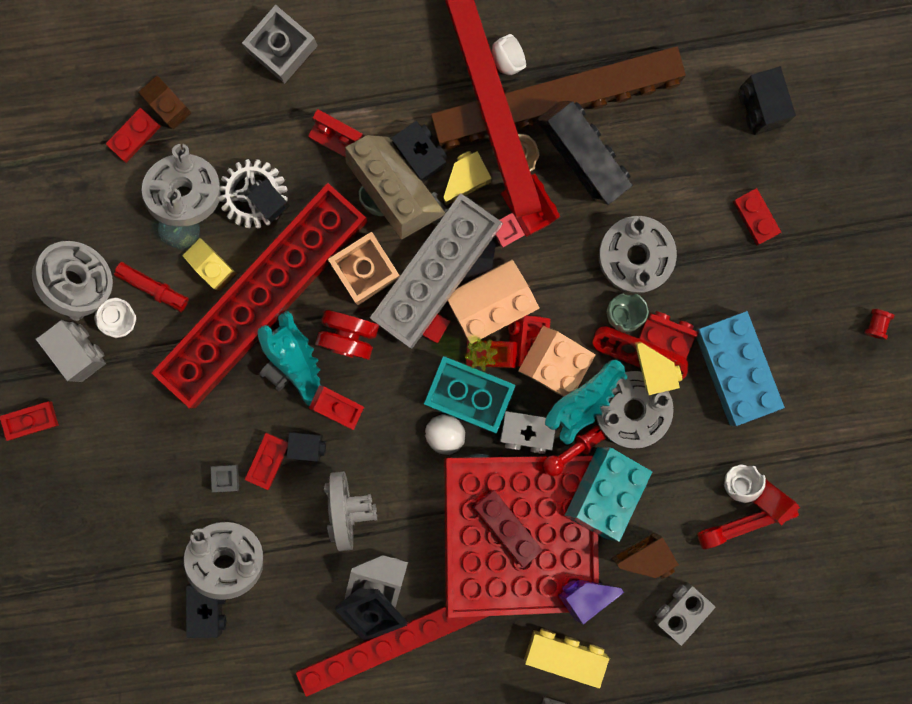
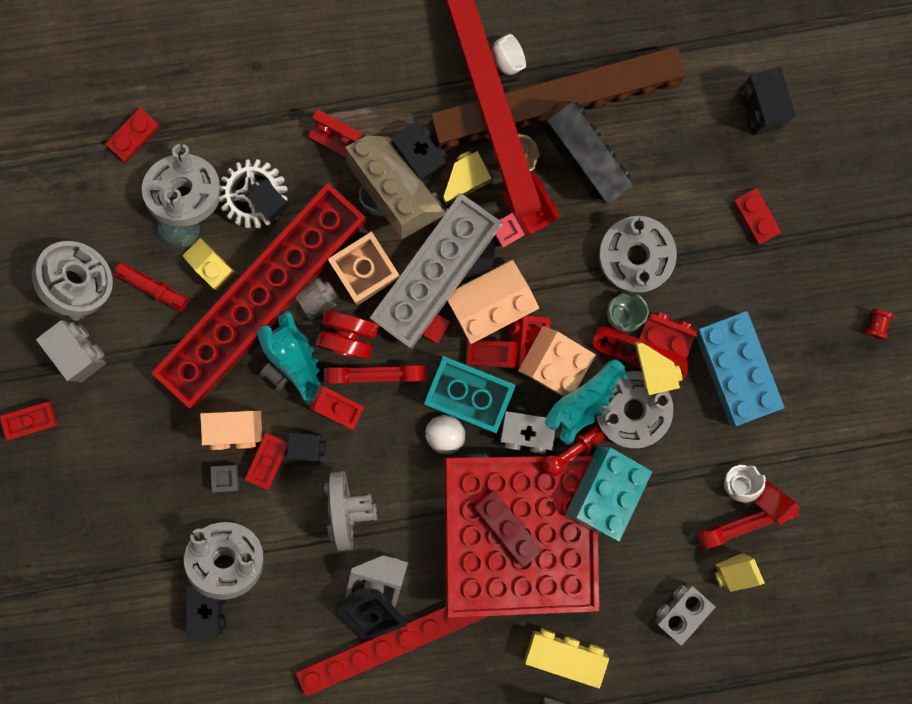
white hair [94,298,136,338] -> none
reddish brown slope [139,75,192,130] -> none
light grey brick [242,5,317,84] -> none
clear neon green gear [465,337,498,371] -> none
dark purple slope [558,580,624,624] -> none
reddish brown slope [611,533,679,579] -> none
none -> light nougat brick [201,411,262,450]
none -> clear slope [296,278,338,320]
none -> red piece [324,366,426,384]
none -> light yellow slope [714,553,765,592]

